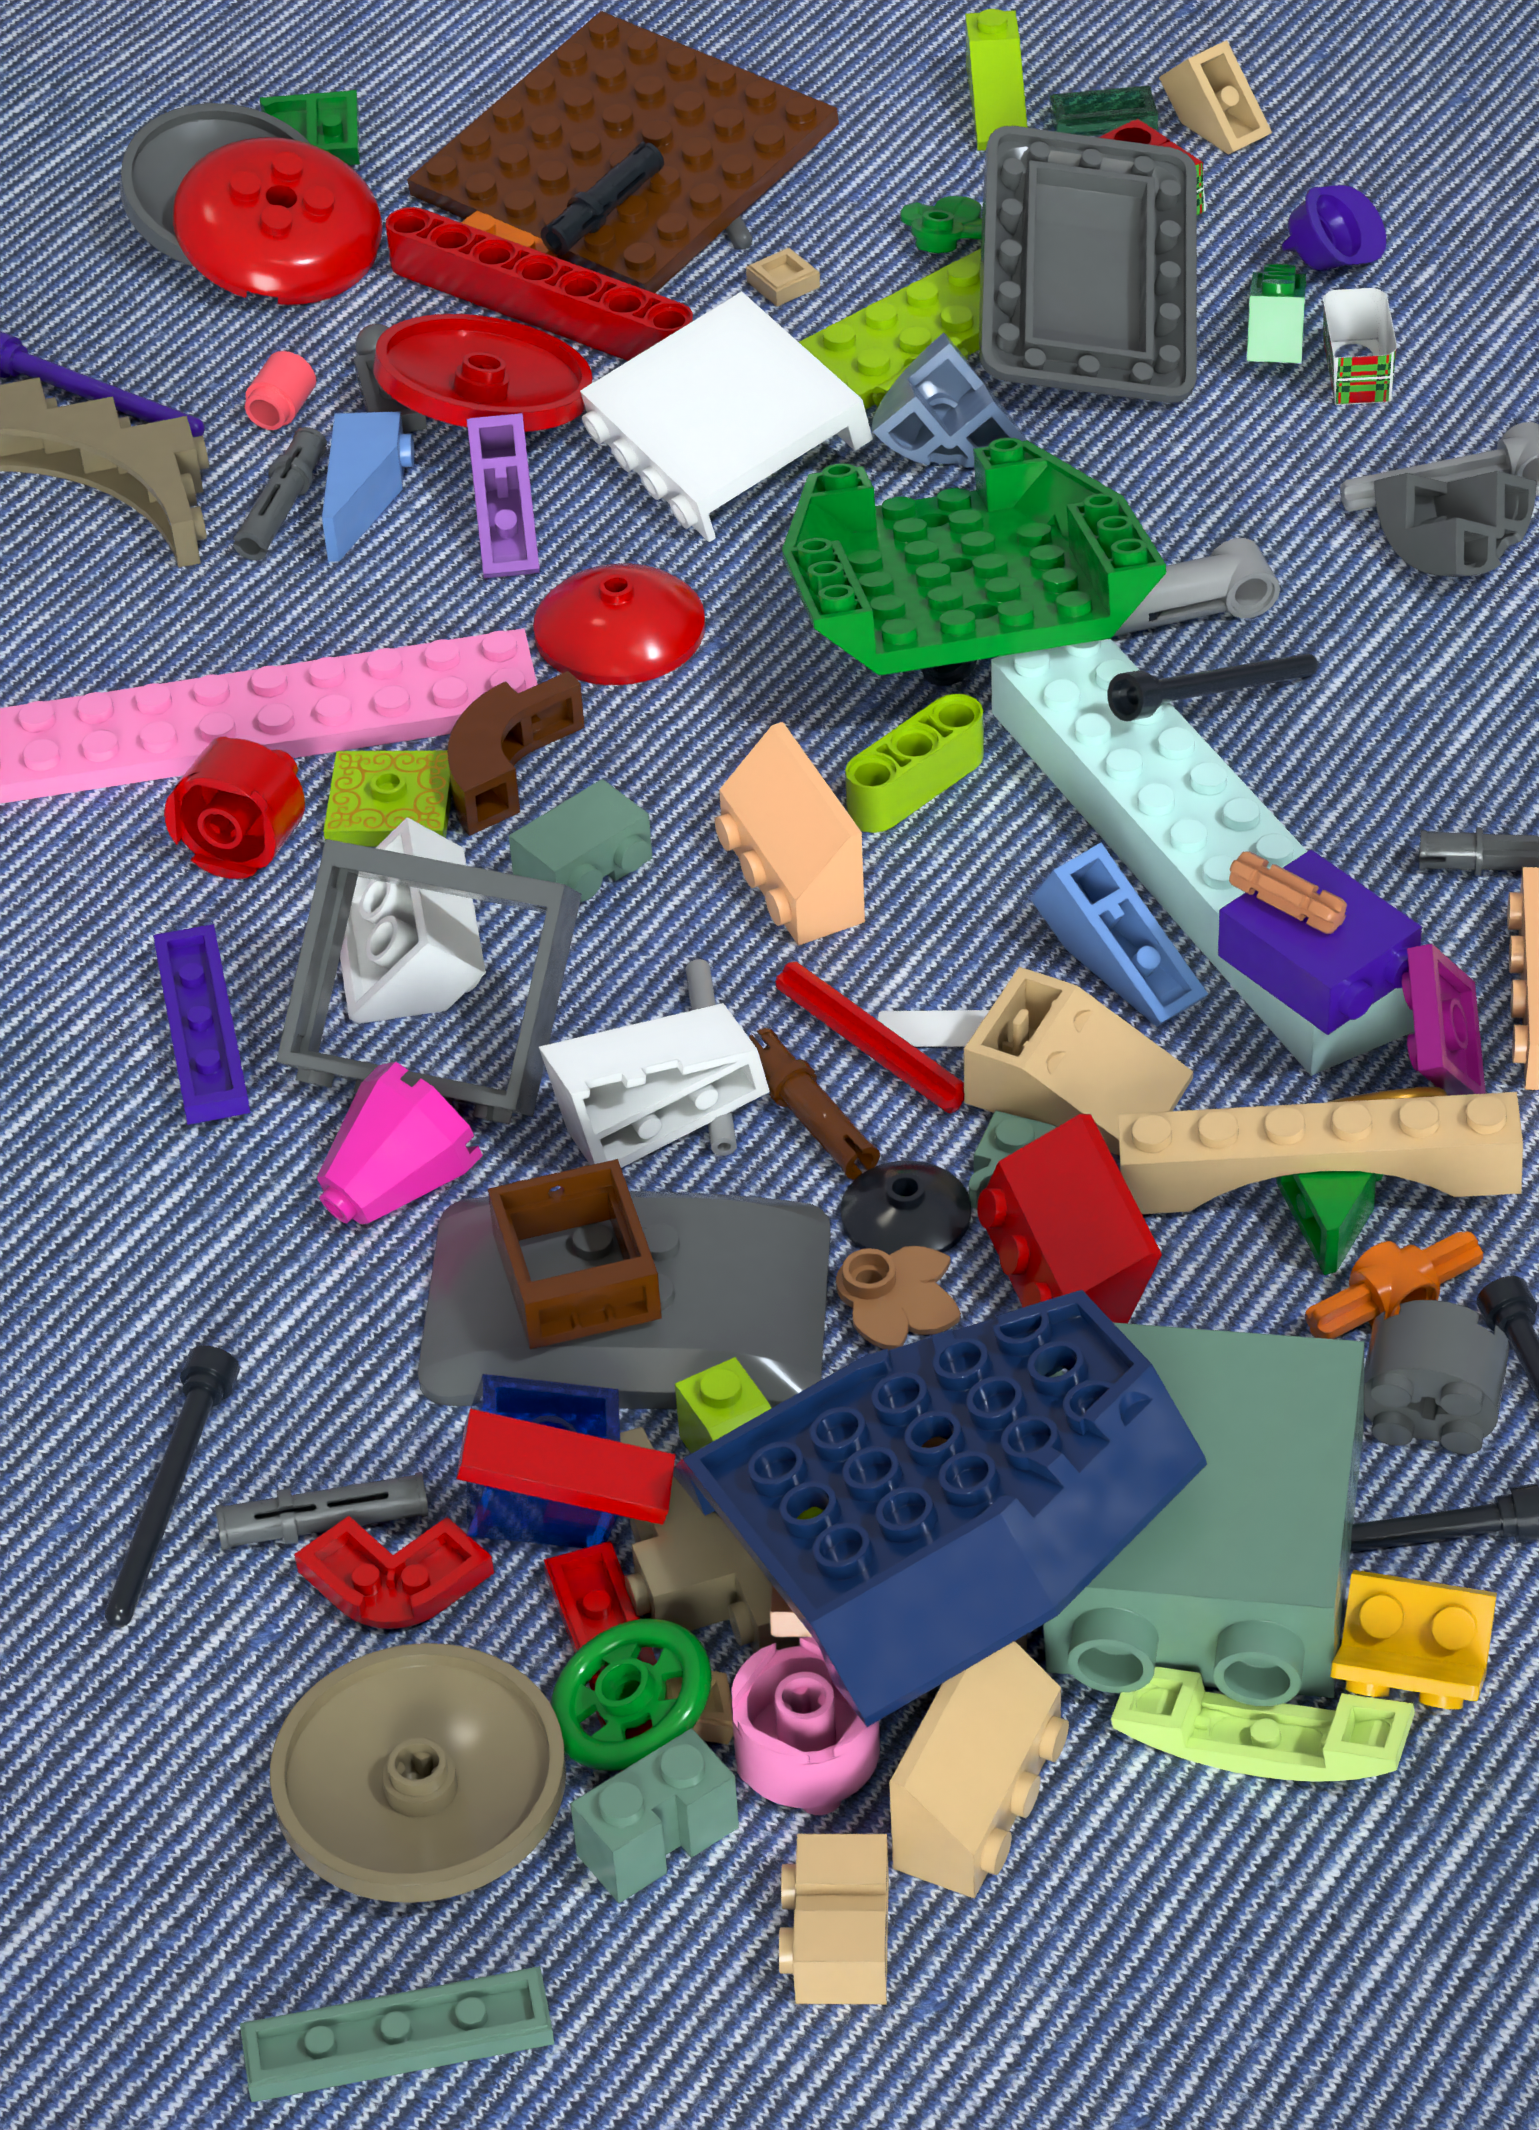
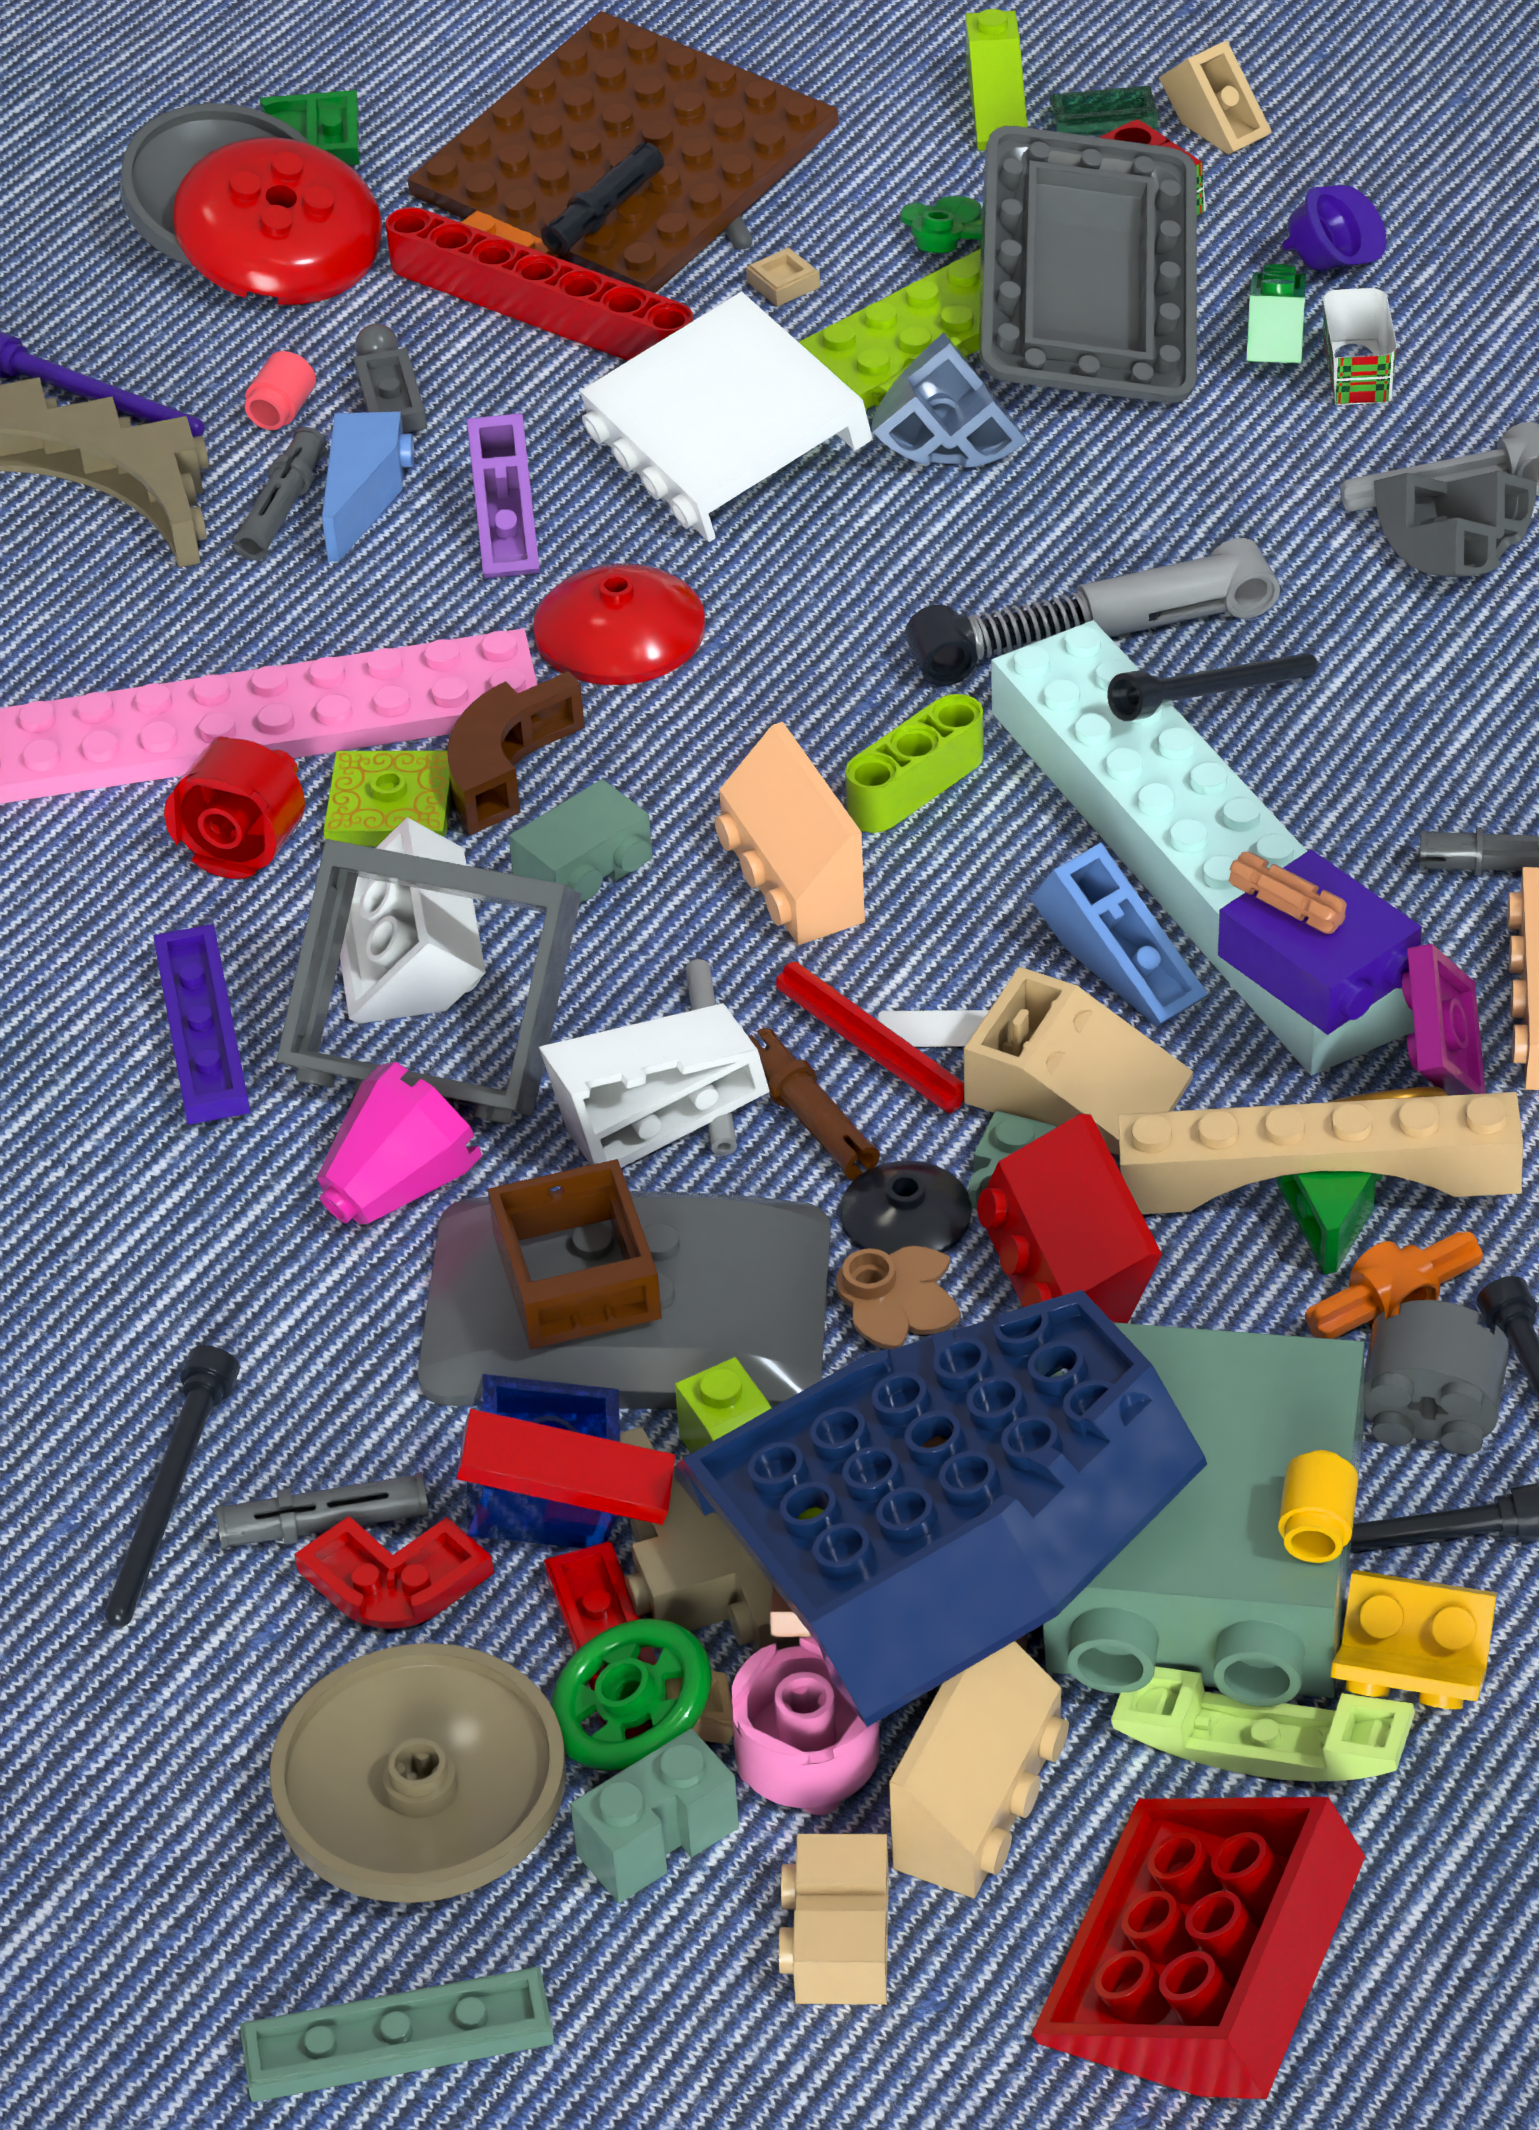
red dish [373,314,593,432] -> none
green wedge [782,438,1166,676] -> none
none -> red slope [1032,1797,1366,2099]
none -> yellow brick [1278,1450,1359,1563]

